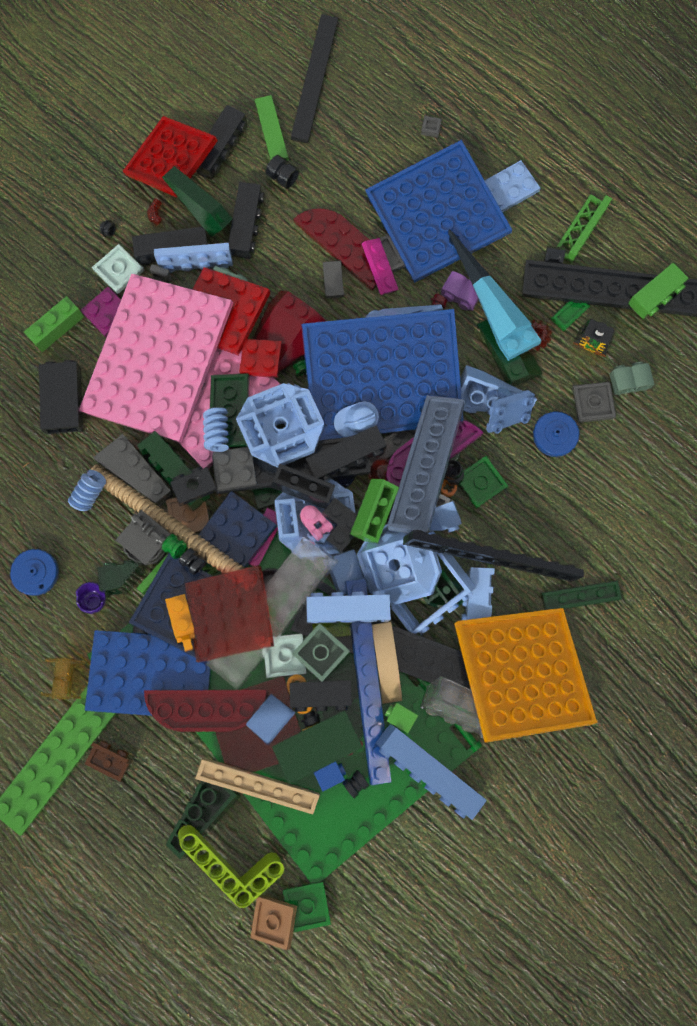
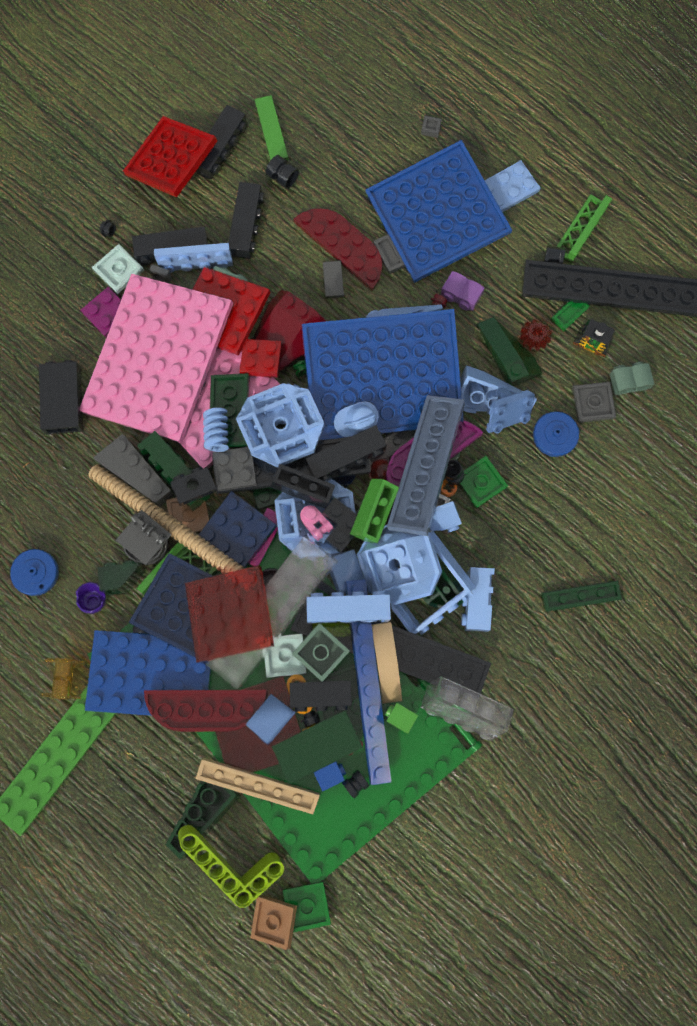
bright green brick [24,296,84,352] -> none
light blue piece [68,470,106,511] -> none
reddish brown bracket [85,740,133,782] -> none
clear red arm [147,198,162,225] -> none
dark green wedge [162,166,233,237] -> none
green wheel [162,534,187,559] -> none
light orange hinge [165,594,195,652] -> none
black wheel [179,548,207,576] -> none
black tile [291,14,338,143] -> none
dark pink plate [362,238,399,295] -> none
medium blue brick [375,724,487,820] -> none
black plate [403,530,584,582] -> none
medium azure plate [448,229,541,361] -> none
light orange plate [454,608,597,743] -> none
bright green brick [628,263,689,319] -> none

